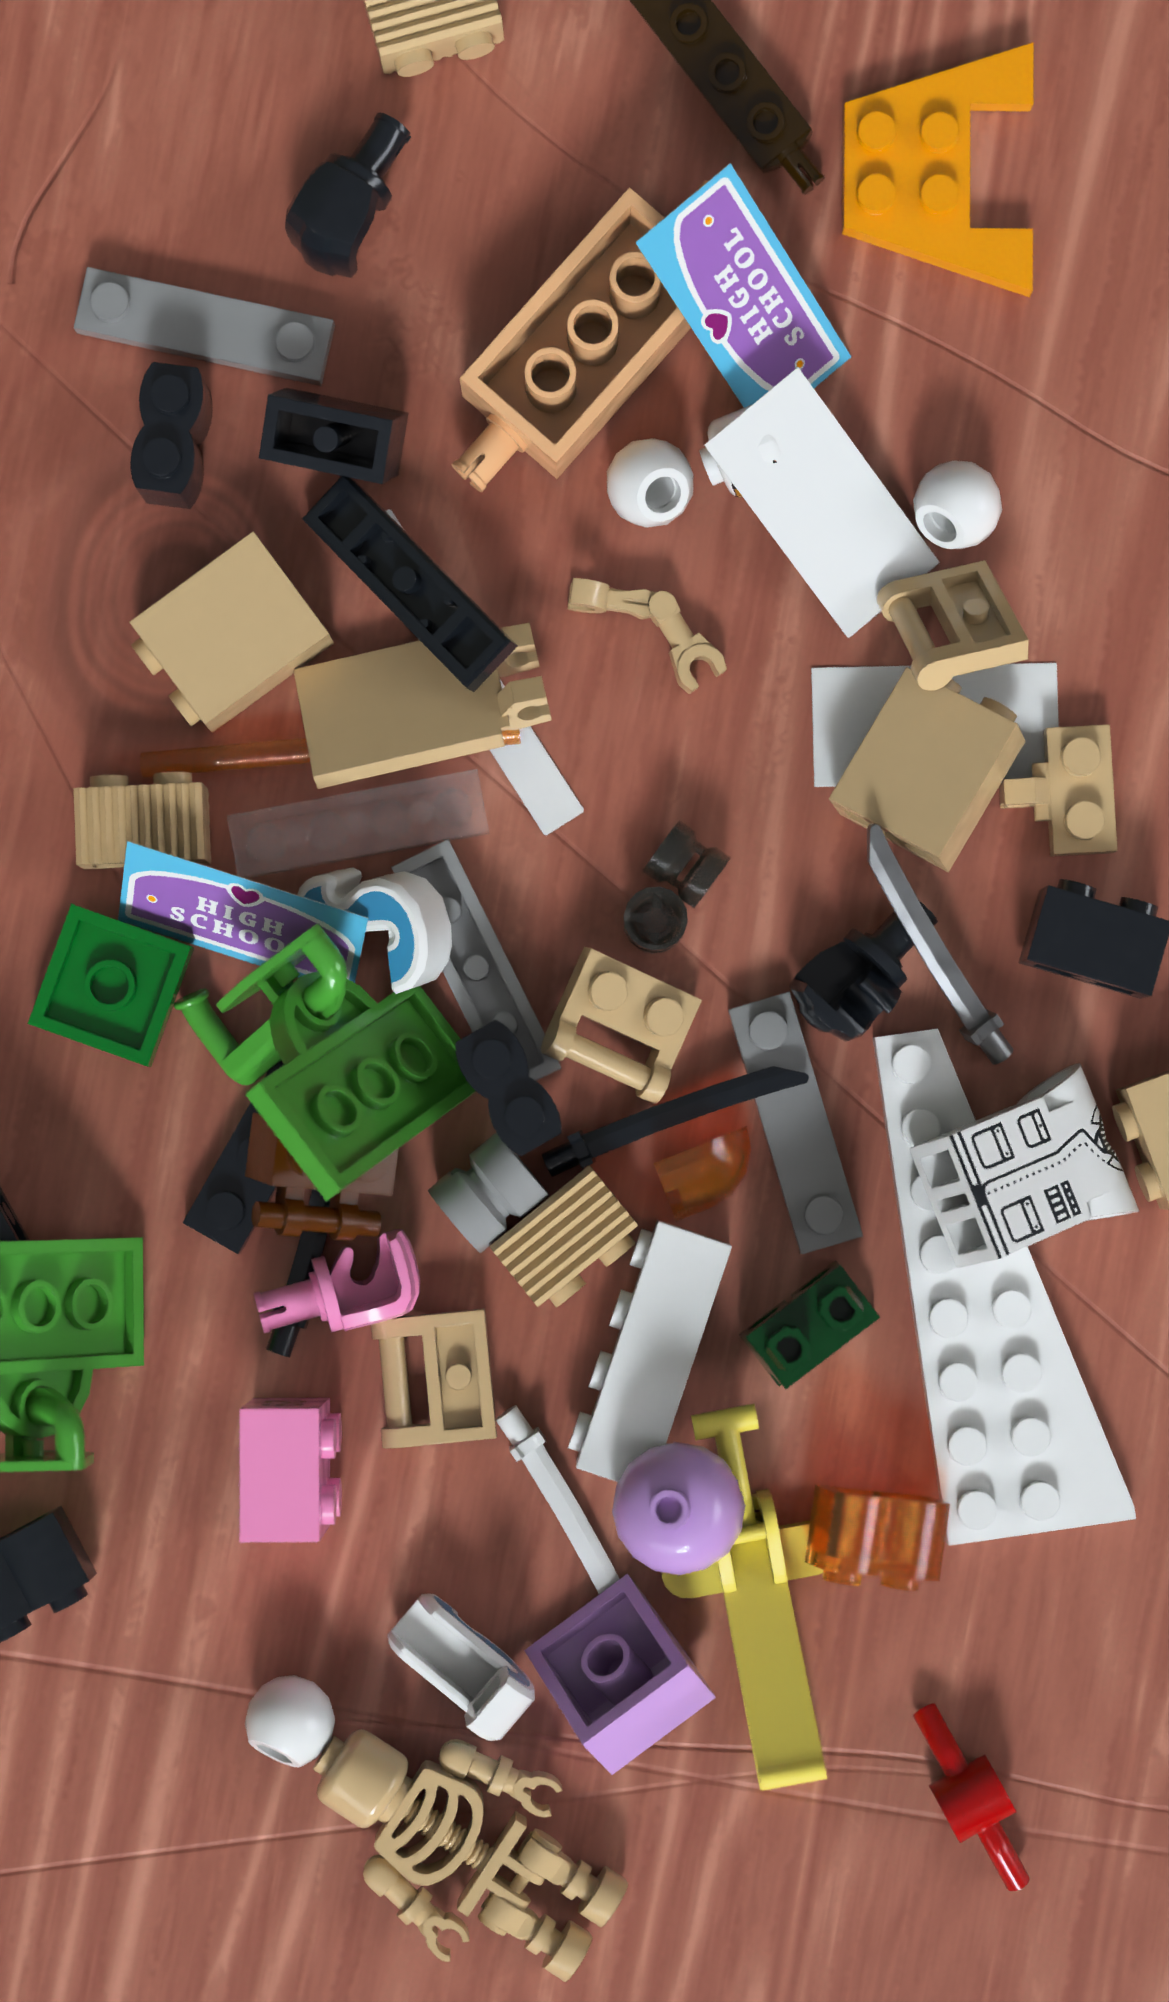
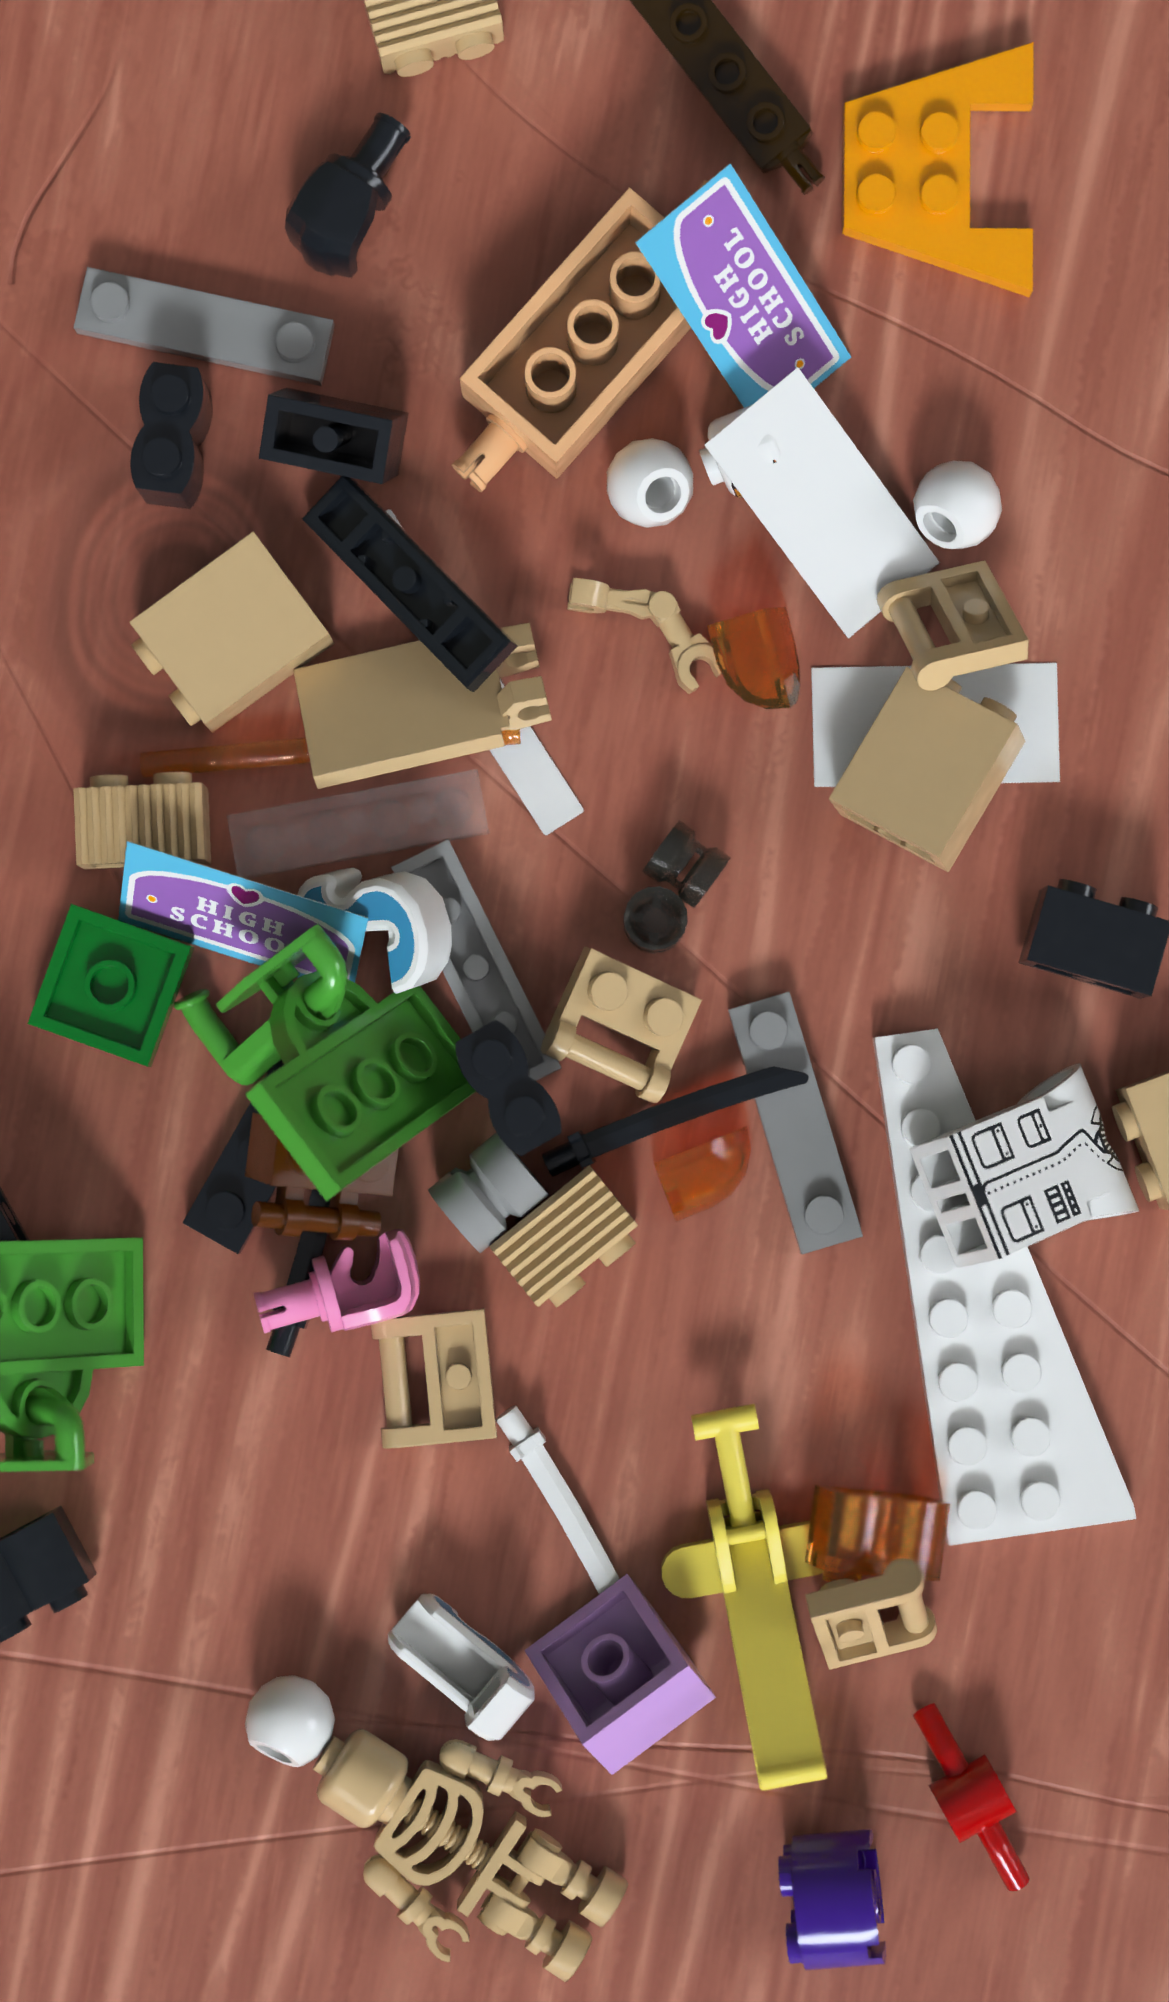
bright pink brick [240,1398,342,1542] -> none
white brick [568,1220,732,1482] -> none
lavender cylinder [612,1442,745,1575] -> none
dark green hips [739,1261,881,1389] -> none
black piece [789,901,938,1042] -> none
flat silver sword [867,824,1013,1064] -> none
tan hinge [999,725,1117,857] -> none
none -> clear orange brick [707,607,800,709]
none -> dark purple brick [778,1829,886,1970]
none -> tan plate [805,1558,937,1670]

